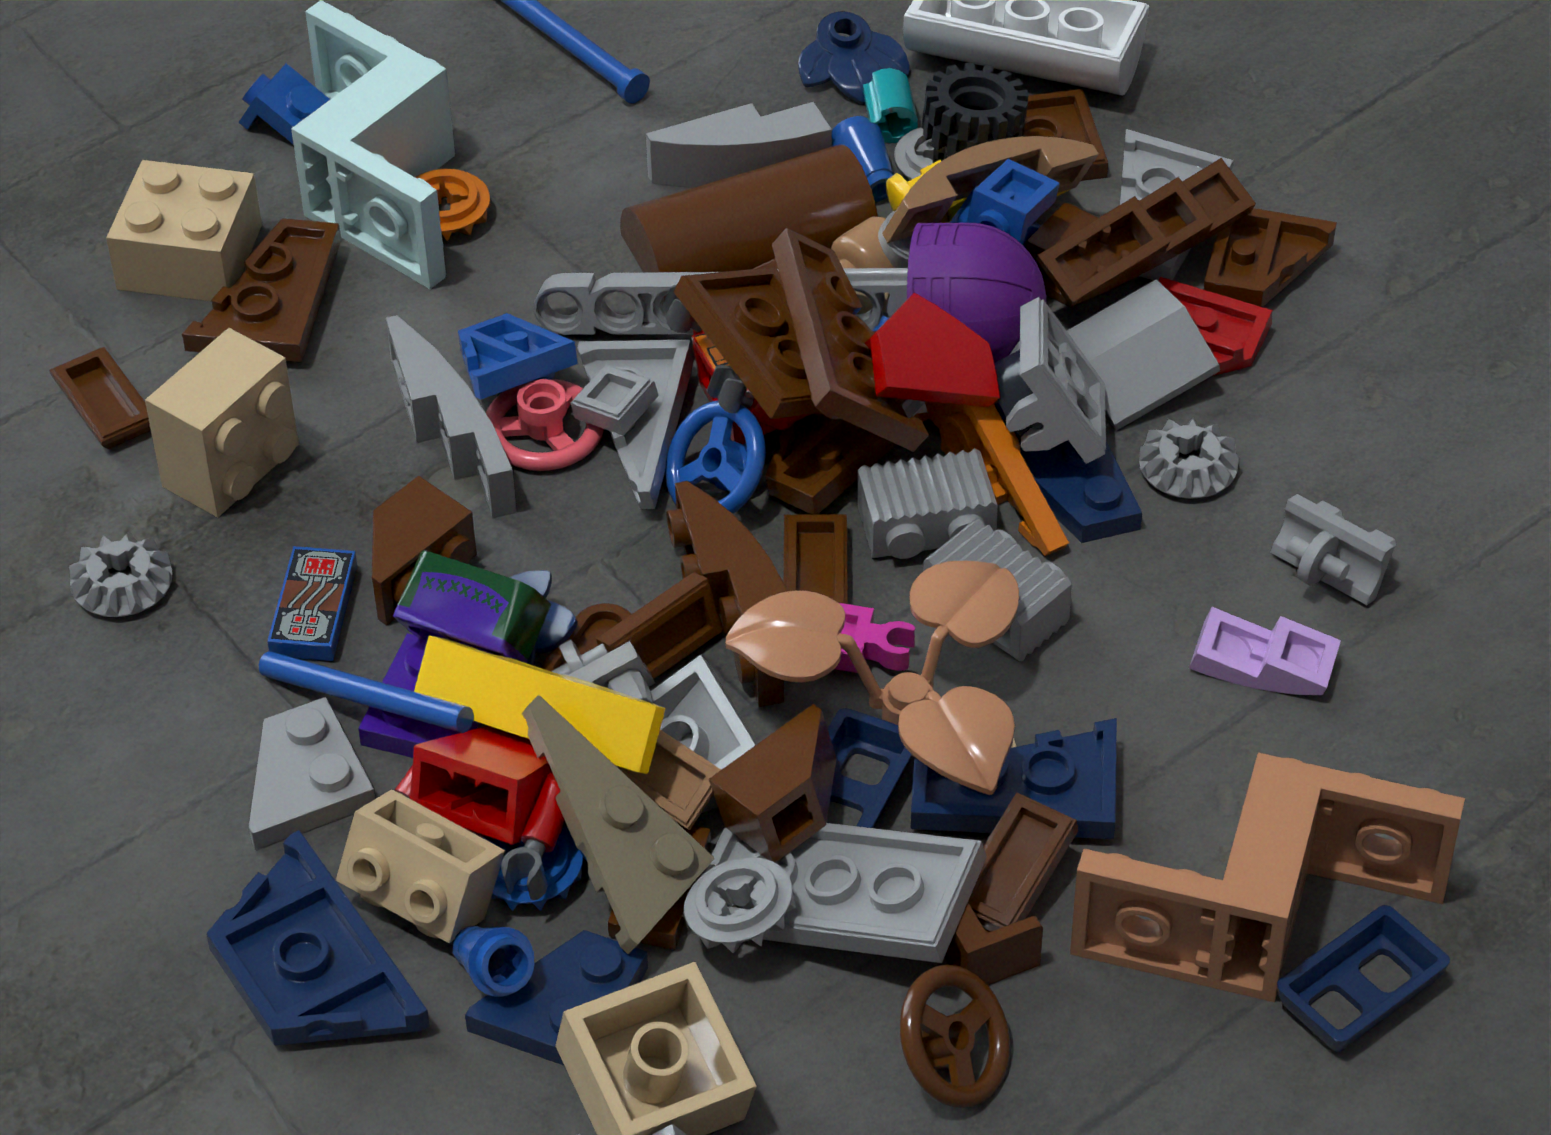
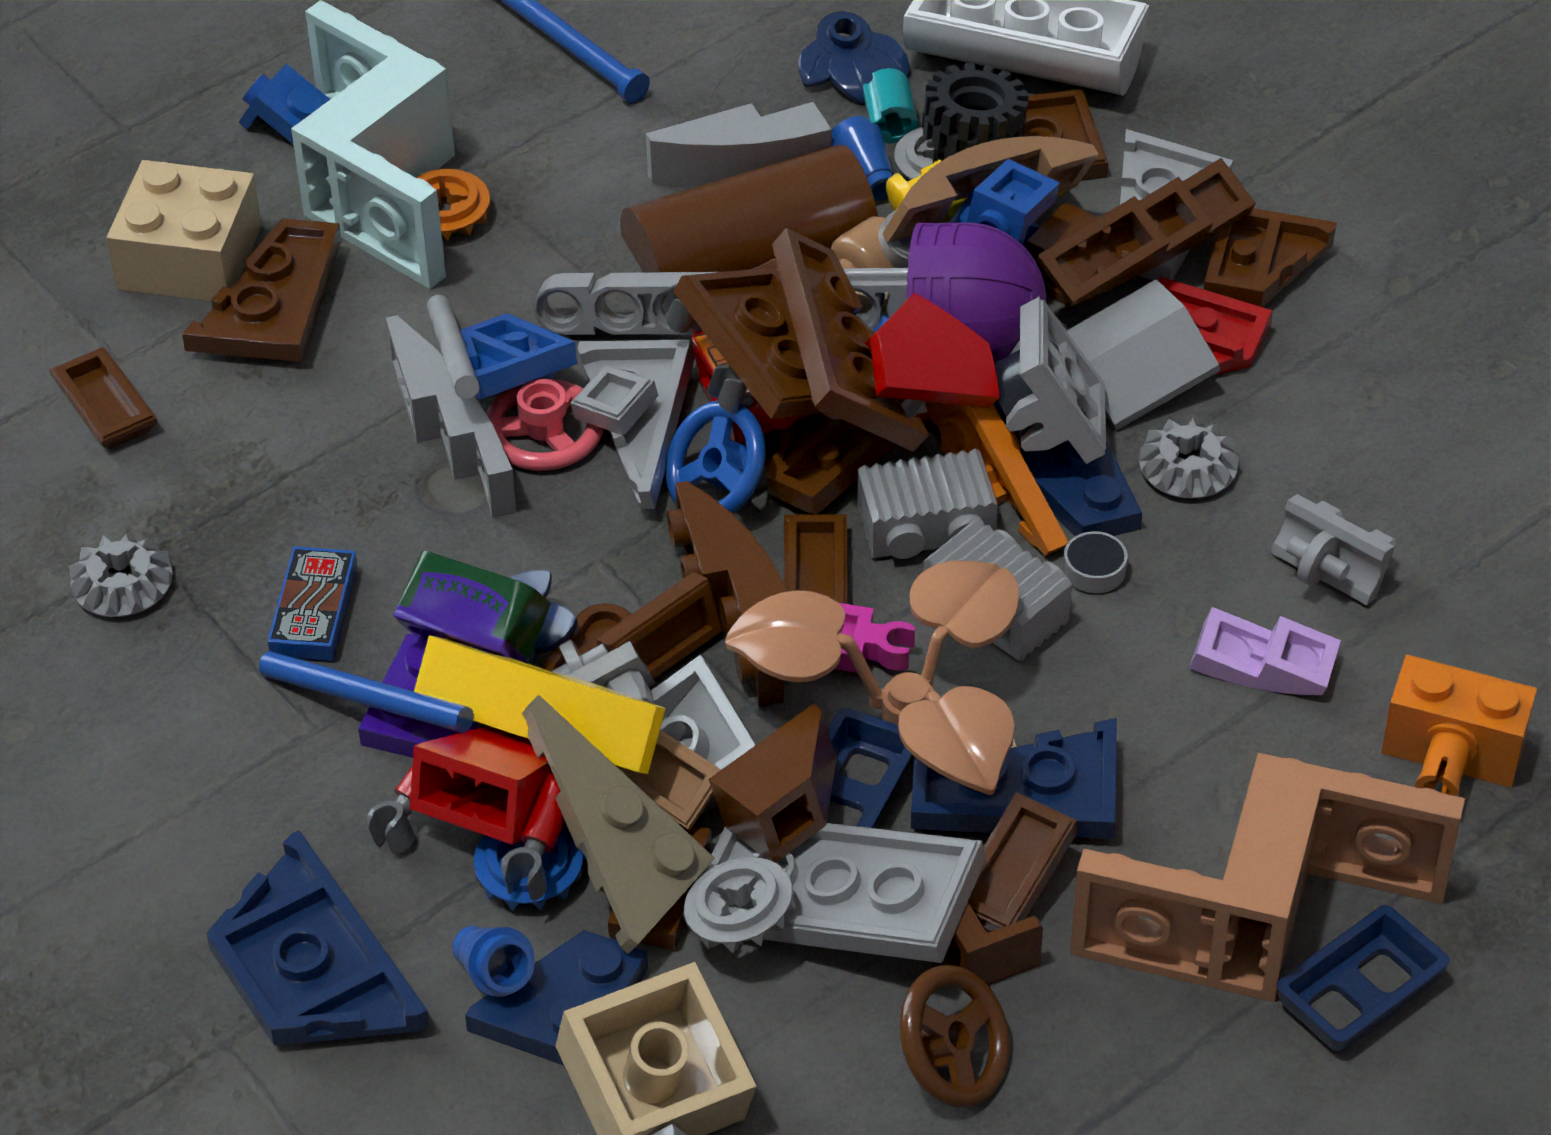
tan brick [145,328,299,518] -> none
light grey wing [249,697,375,850] -> none
tan brick [336,789,505,943] -> none
reddish brown slope [372,476,477,626] -> none
none -> light grey bar [427,295,479,399]
none -> tile [1063,531,1128,593]
none -> orange brick [1381,654,1537,797]

